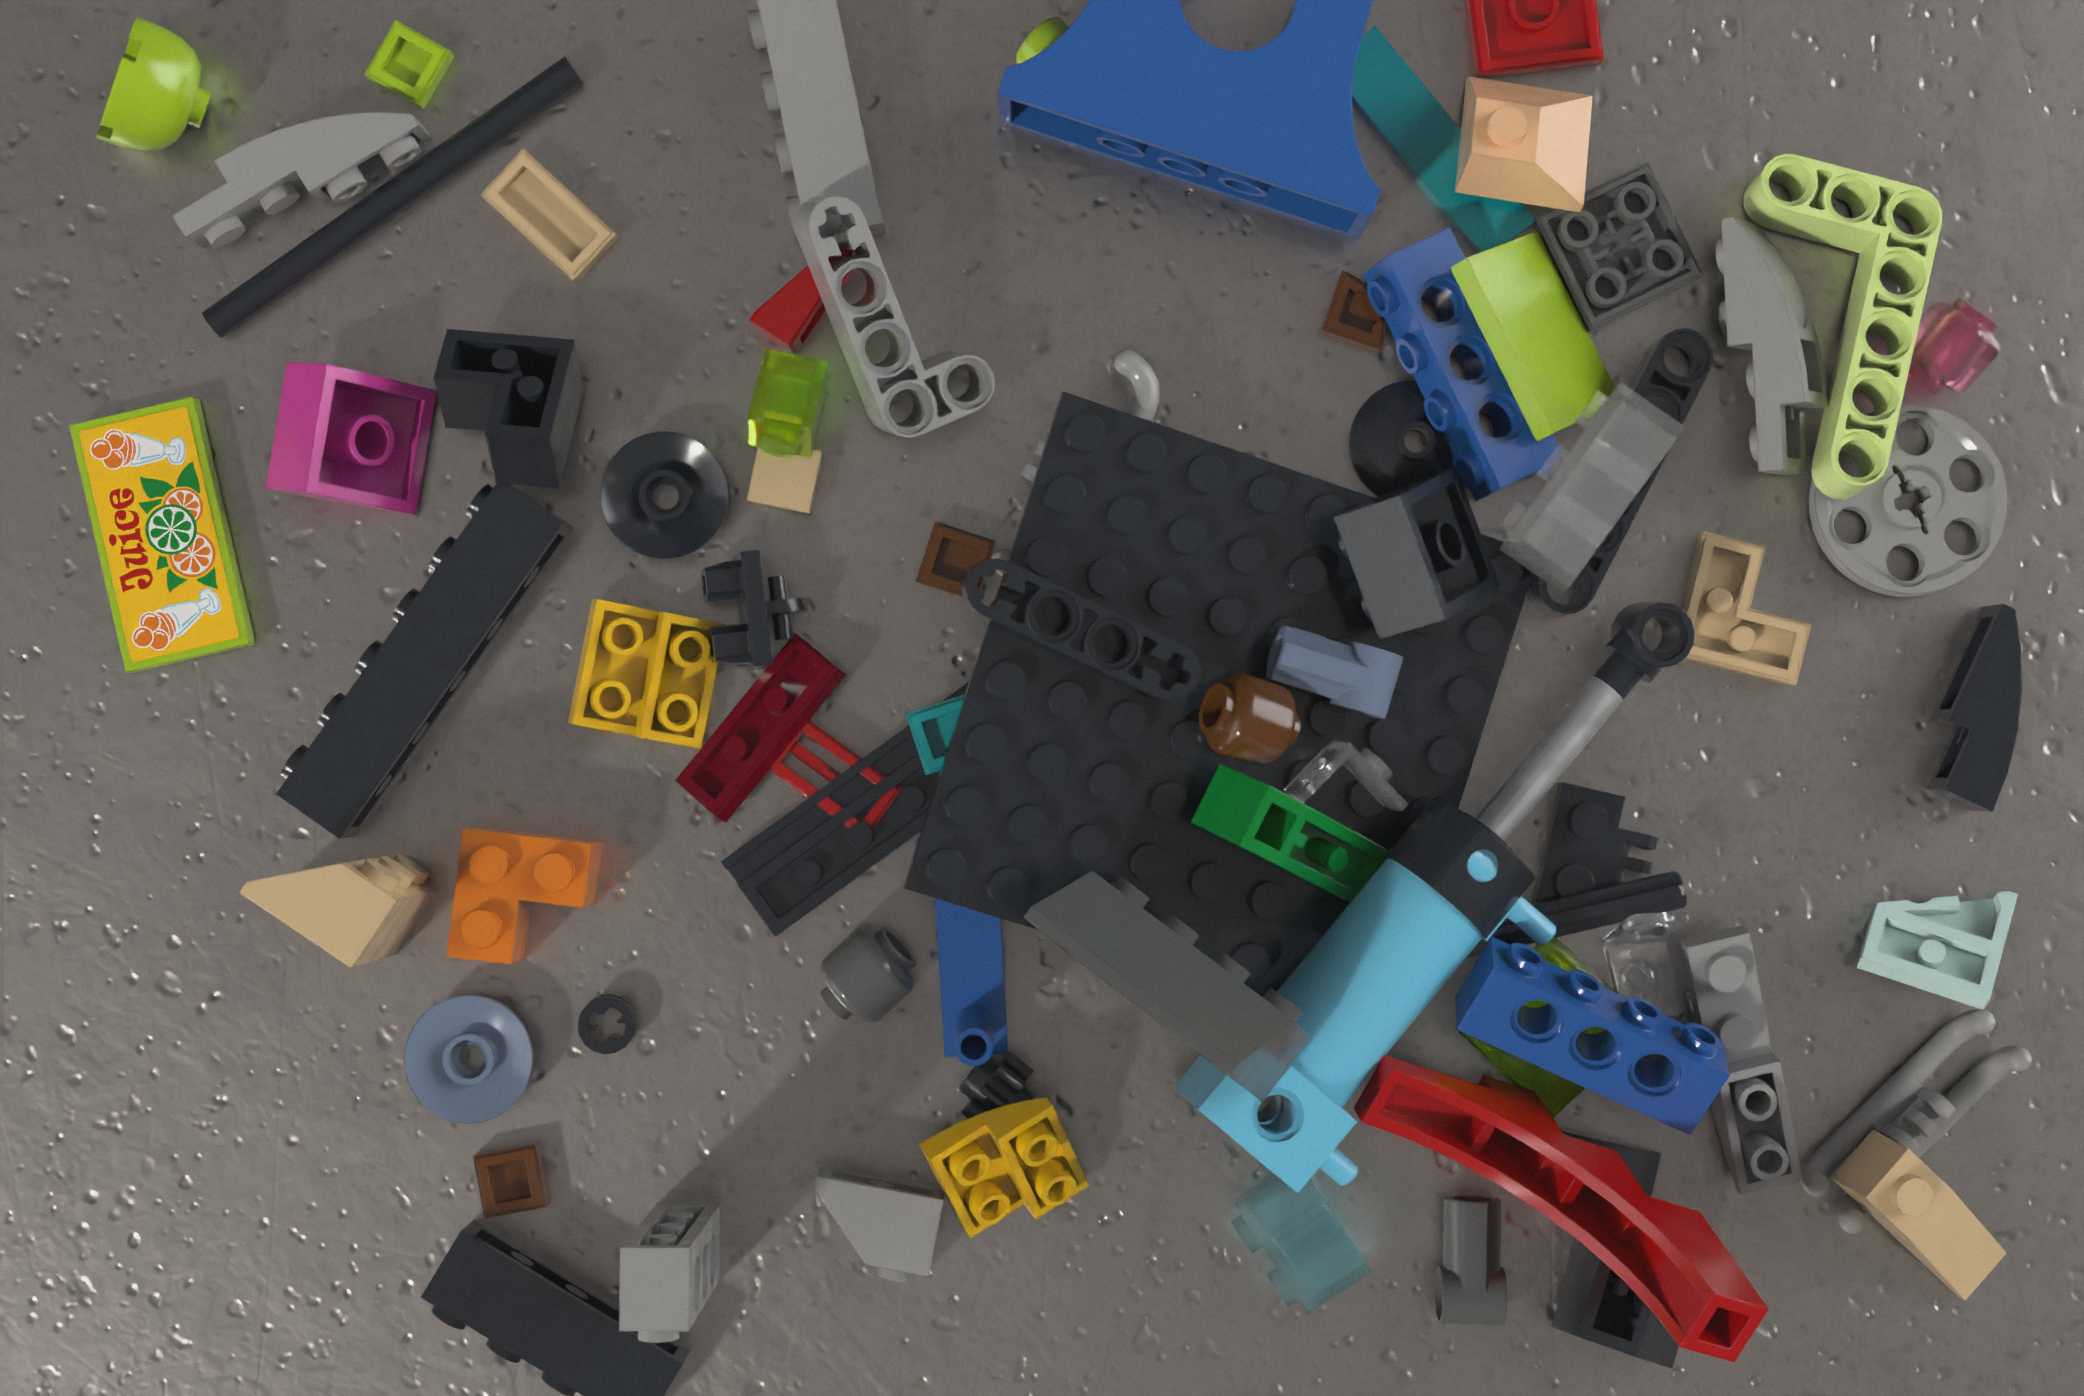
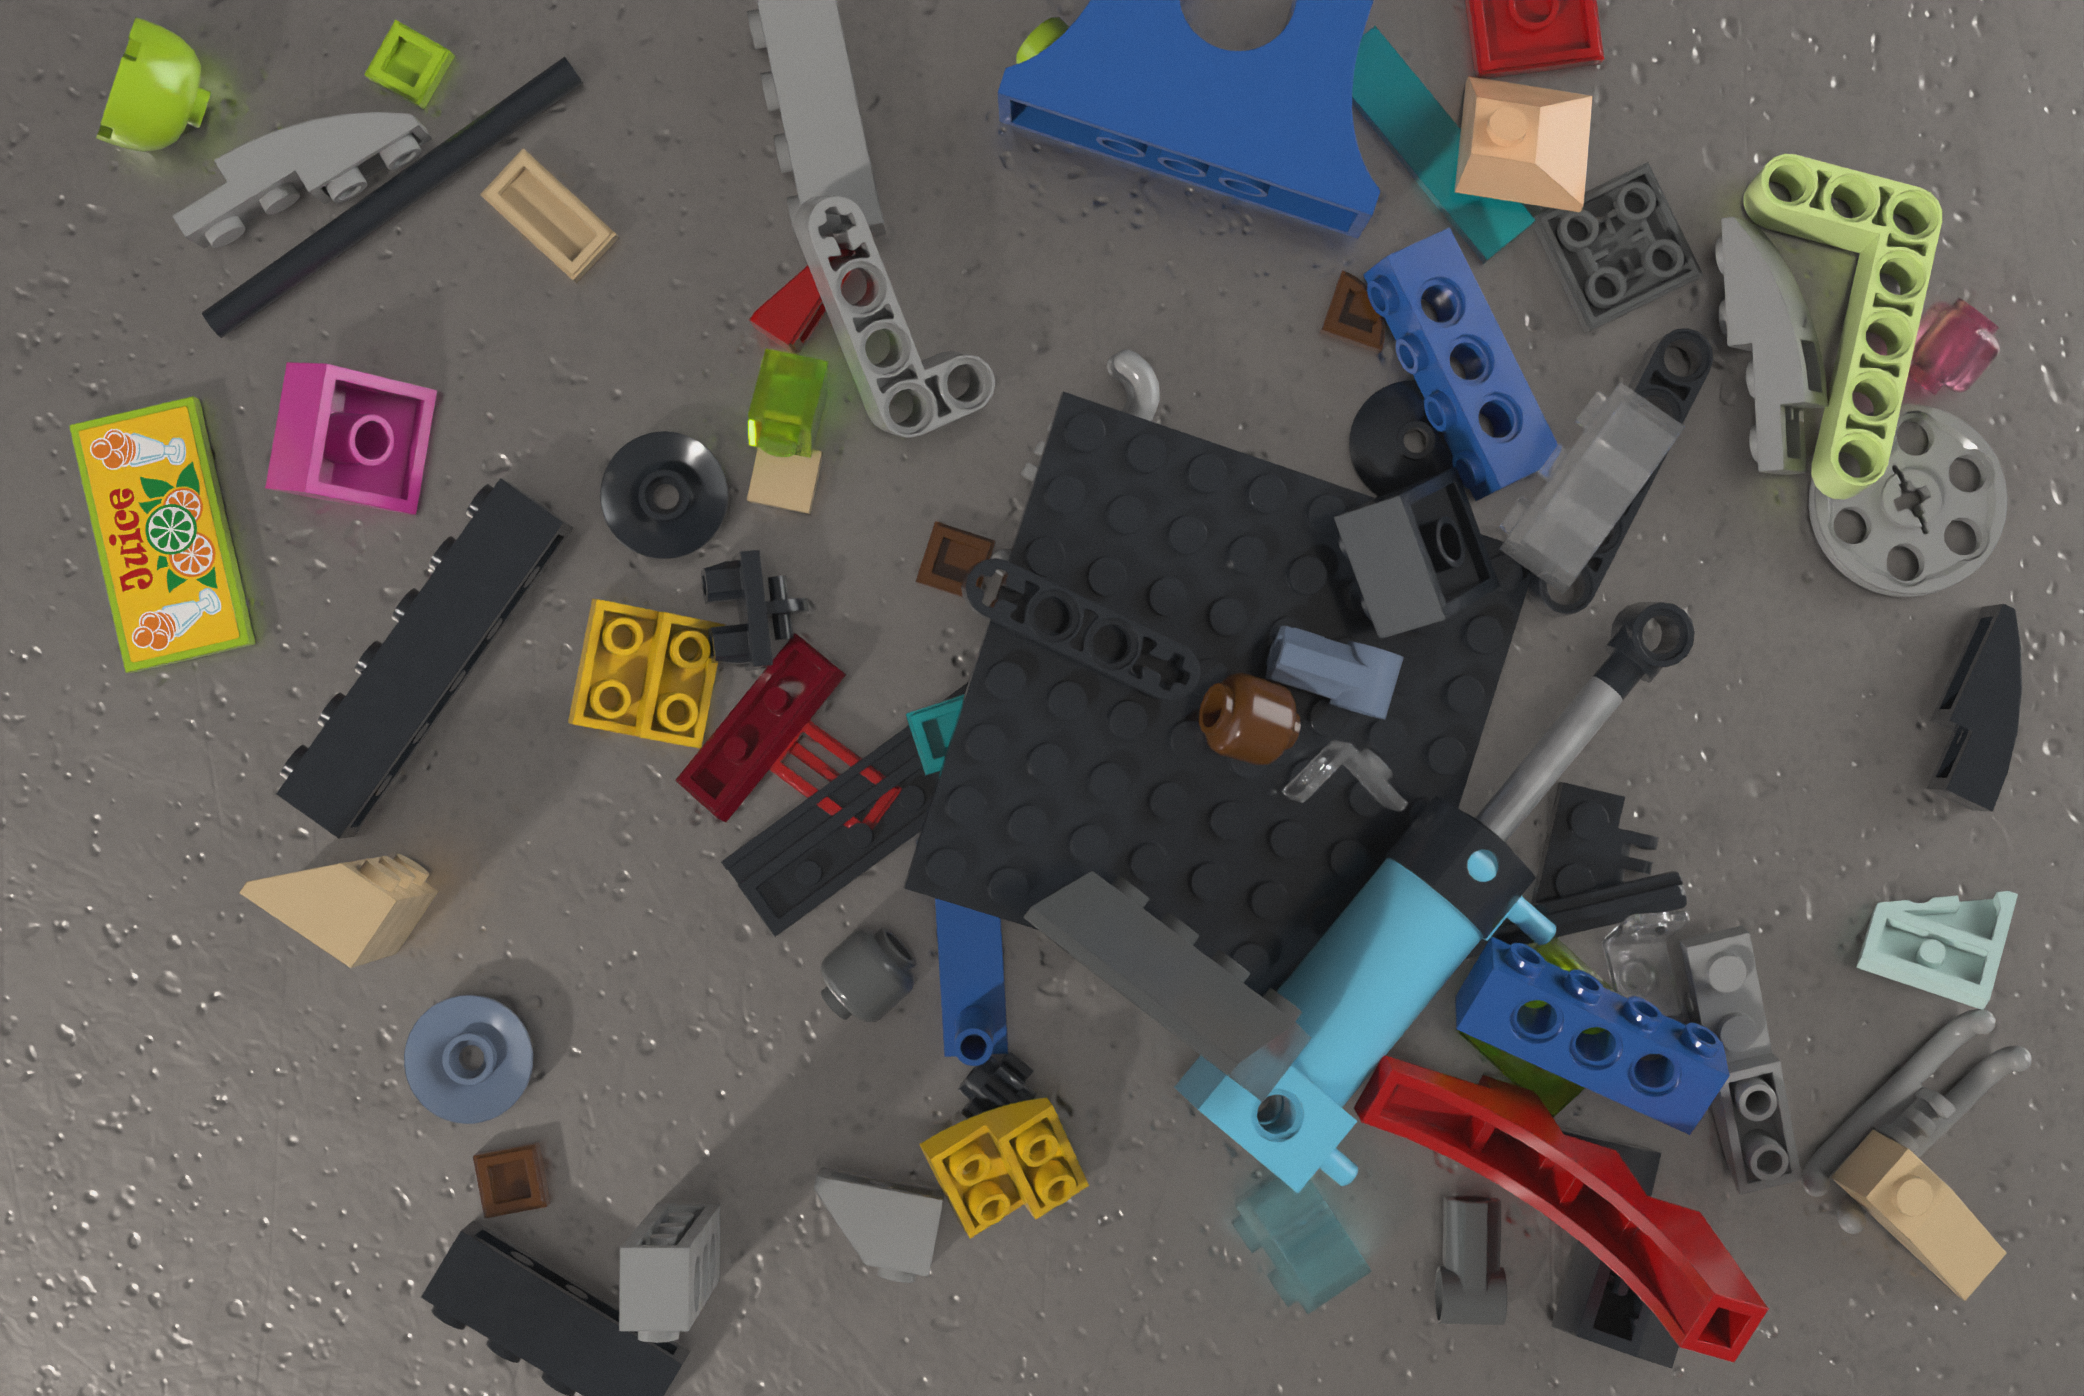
black brick [433,329,583,488] -> none
orange brick [446,826,603,965] -> none
black bush [577,994,638,1054] -> none
green slope [1191,764,1389,903] -> none
lime tile [1451,231,1622,441] -> none
tan tile [1680,531,1812,686] -> none

